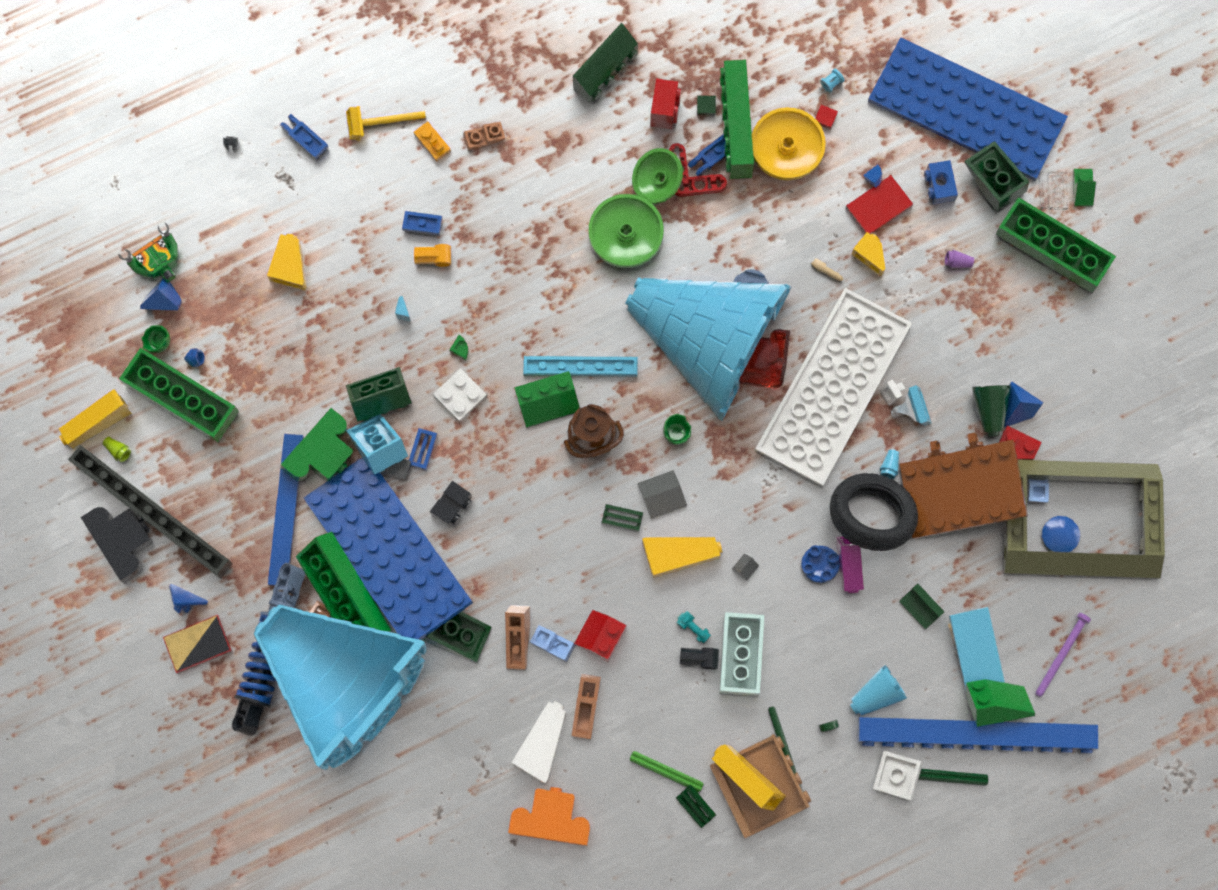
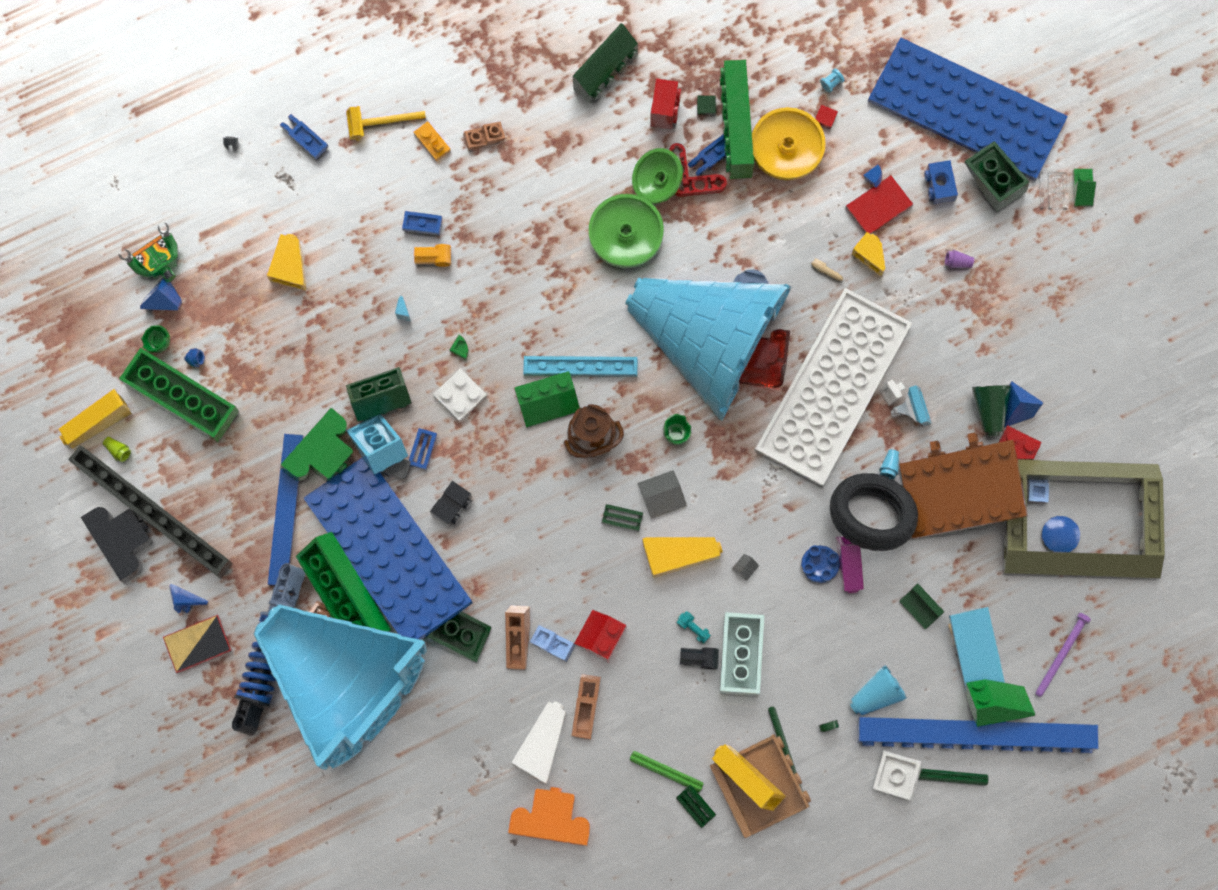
green brick [996,197,1116,293] -> none

